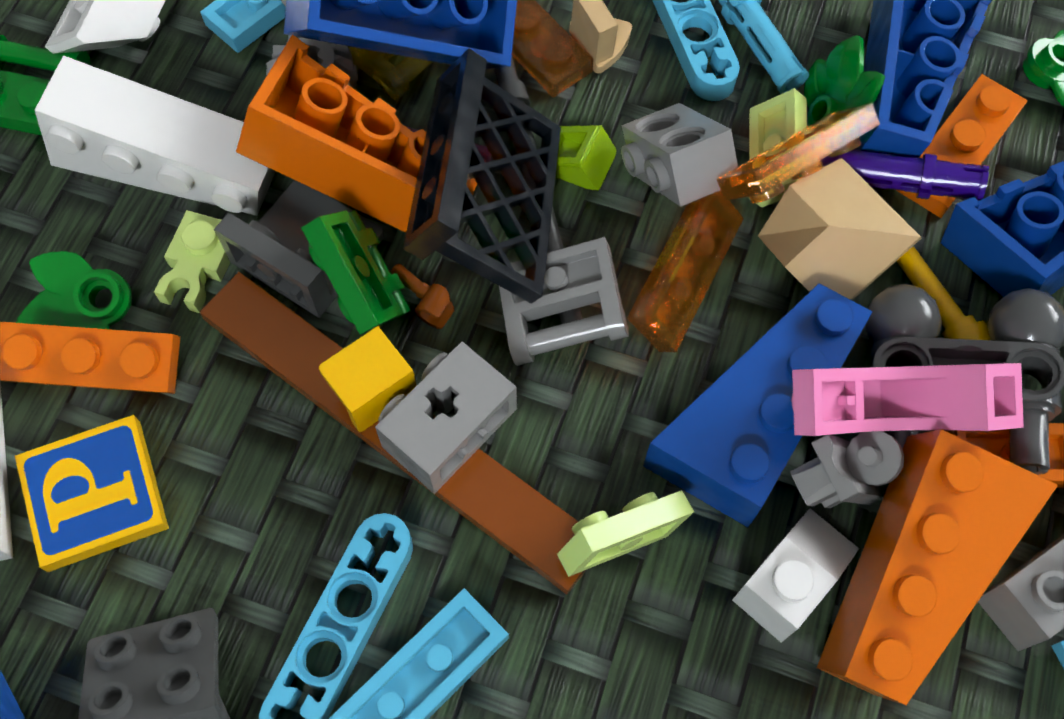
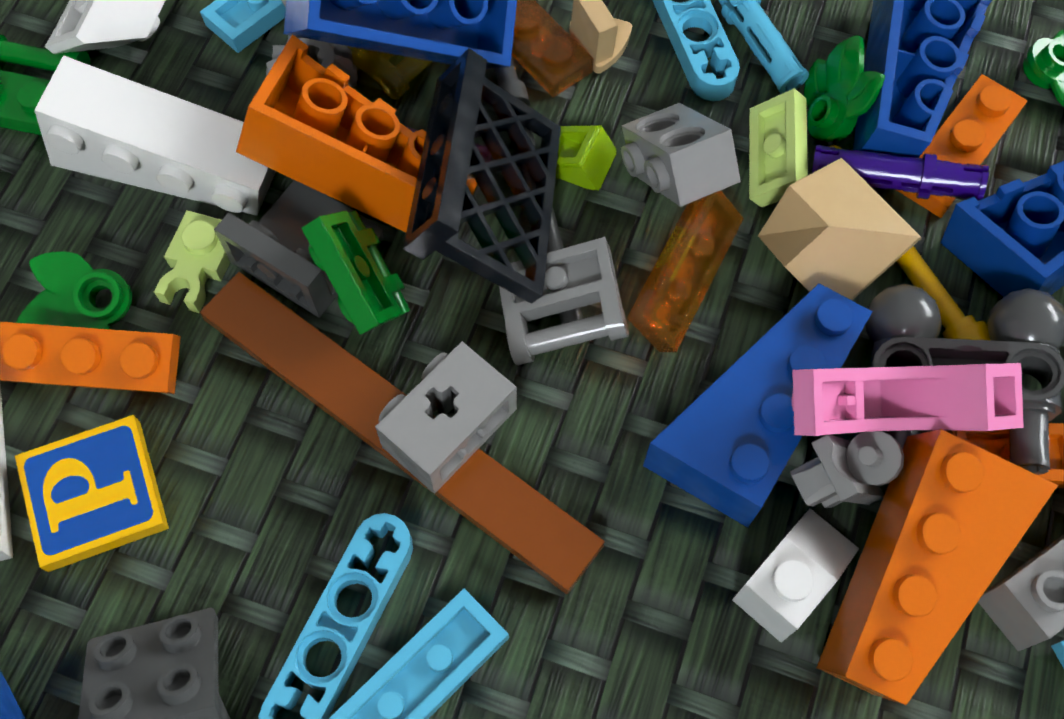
yellow panel [319,326,417,432] -> none
dark orange hand [391,263,454,329] -> none
yellowish green plate [557,490,694,577] -> none
clear orange plate [716,103,880,204] -> none

